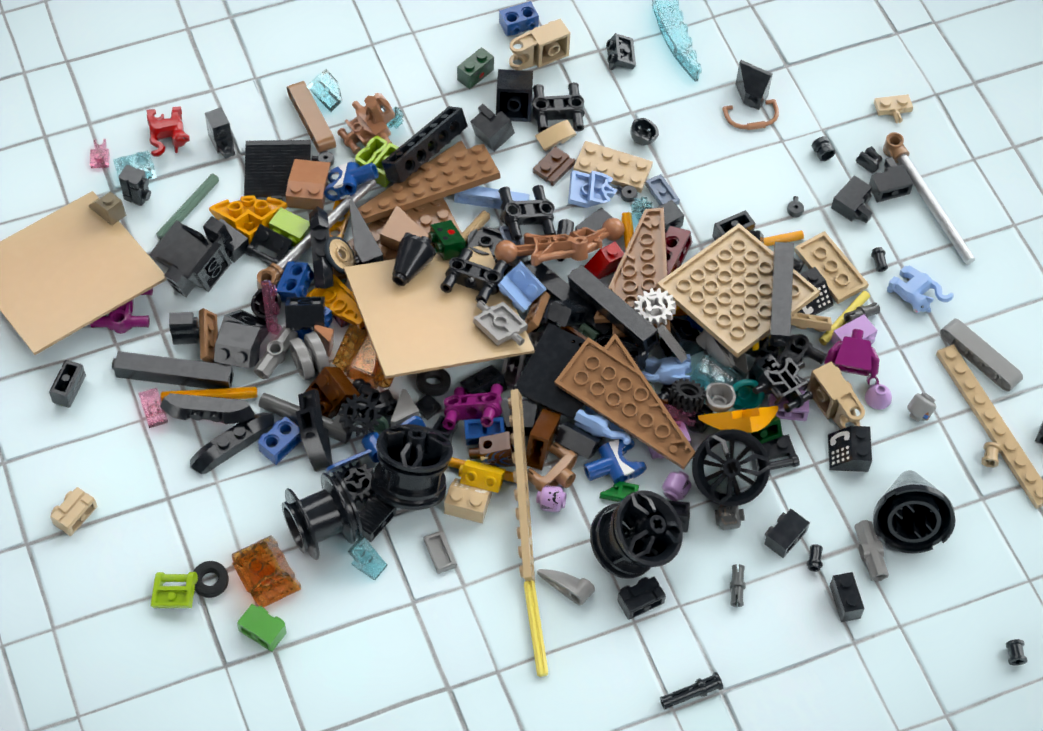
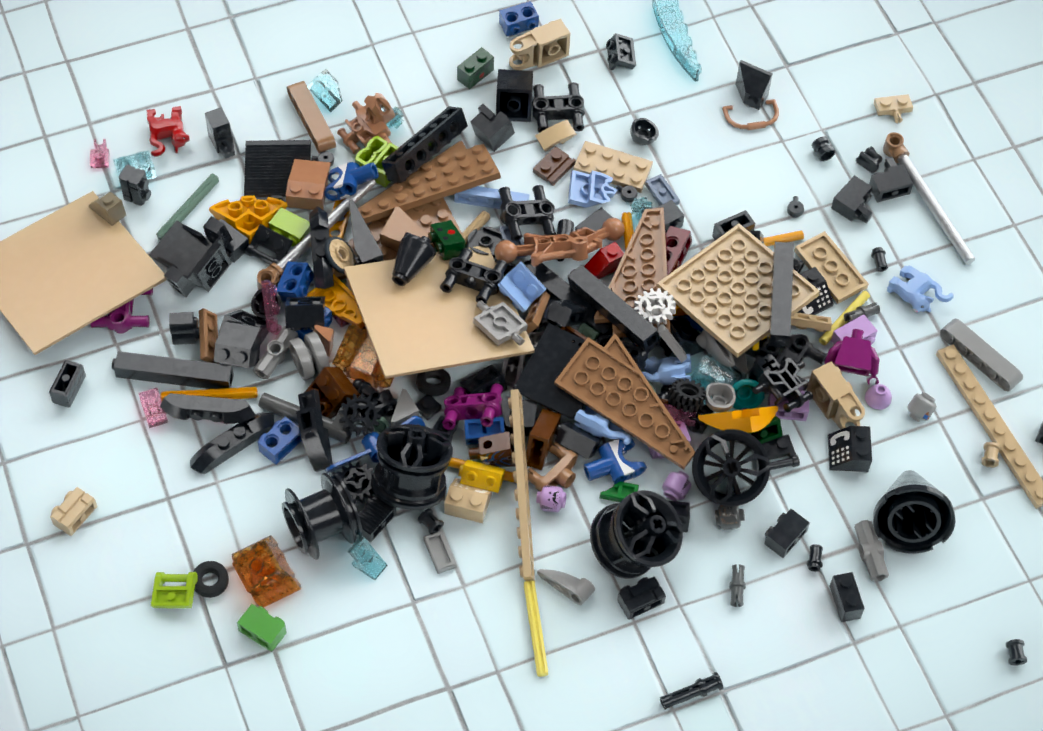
none -> black bush [417,508,444,534]

